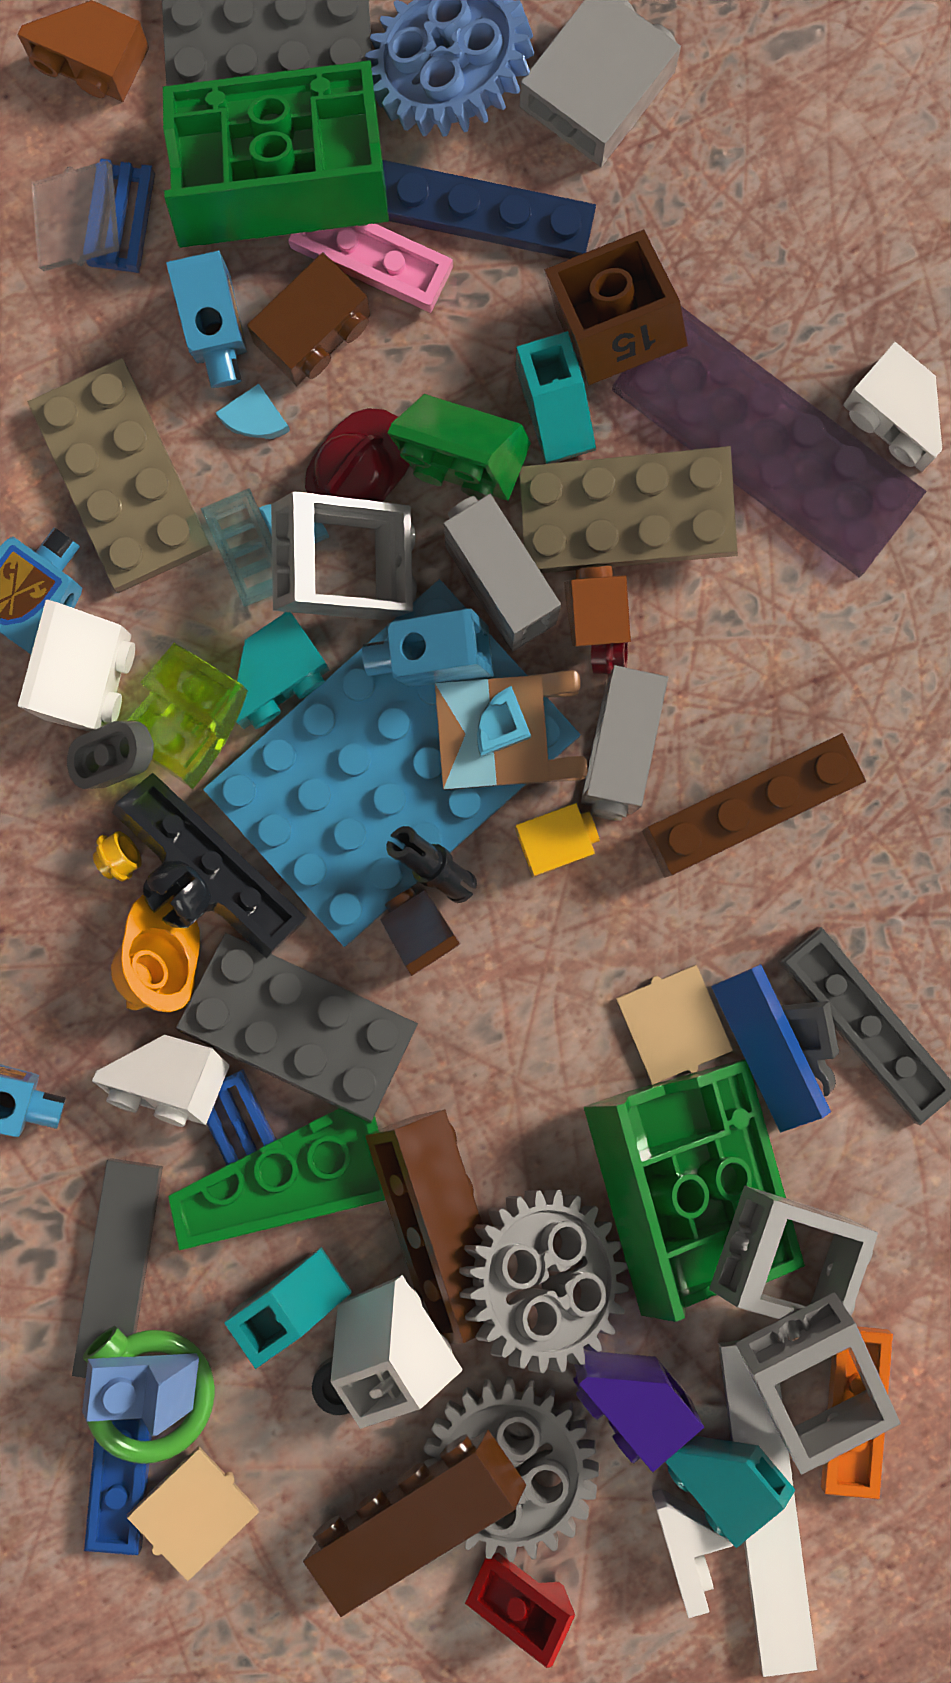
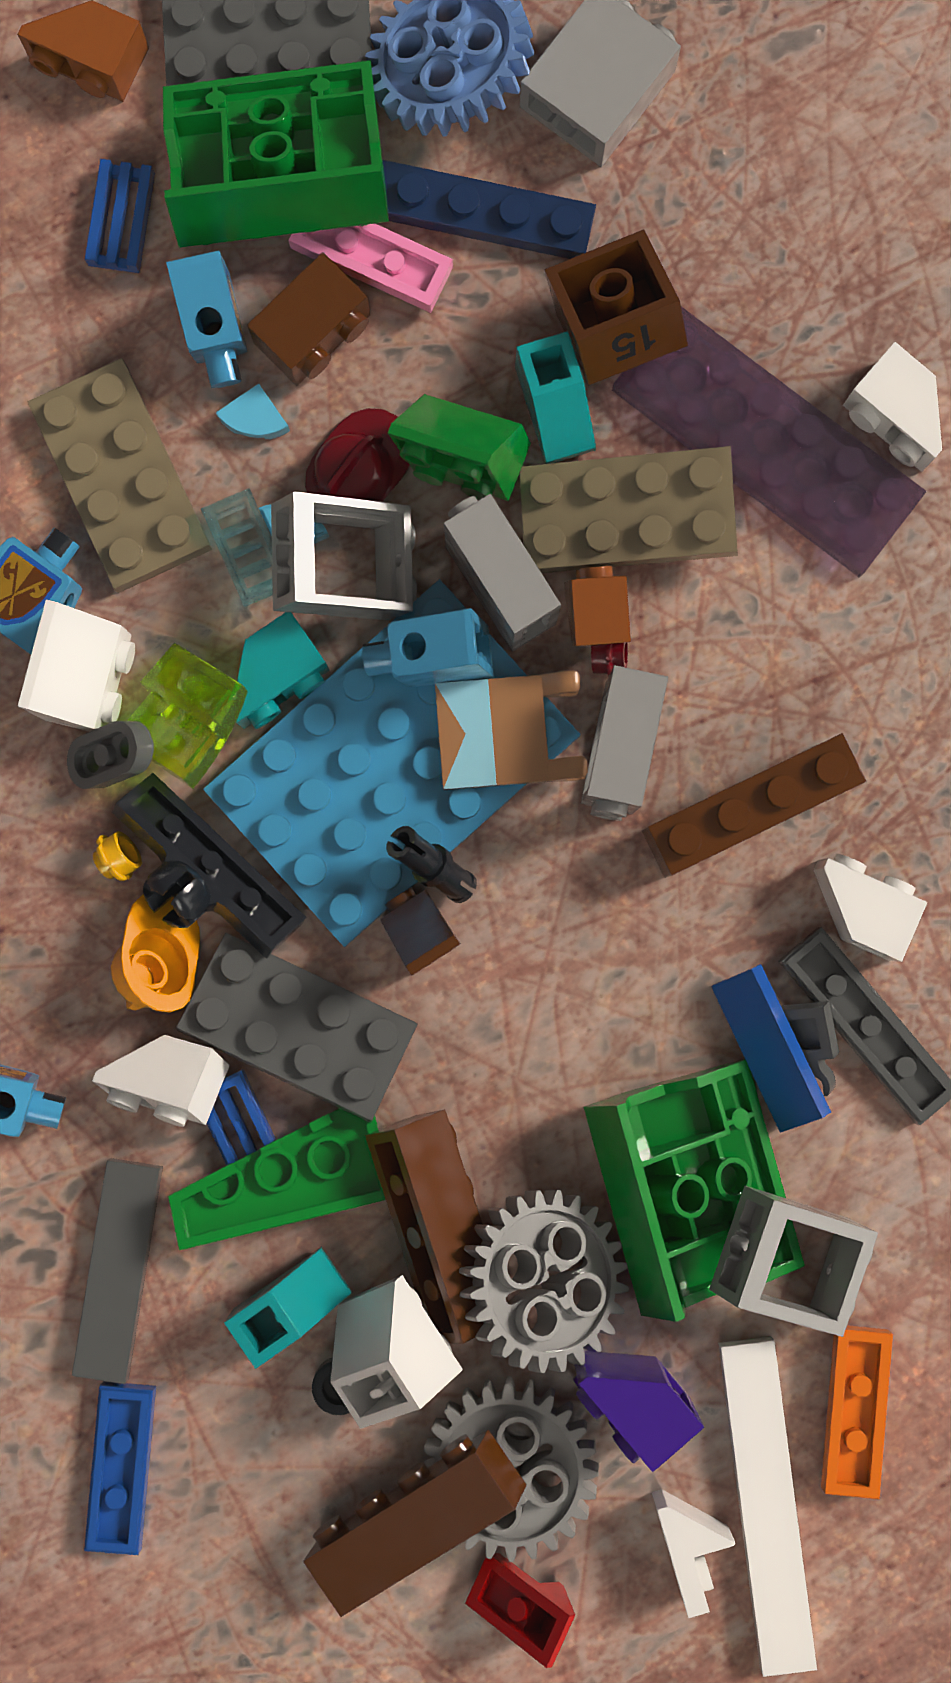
clear piece [32,160,119,271] -> none
medium blue slope [82,1353,199,1436] -> none
bright green piece [83,1326,215,1464] -> none
tan piece [127,1446,259,1581] -> none
medium azure tile [477,686,531,757] -> none
yellow brick [514,803,600,878] -> none
tan piece [616,965,733,1085] -> none
teal slope [665,1436,795,1548] -> none
light grey window [736,1292,901,1475] -> none
none -> white slope [814,854,928,962]

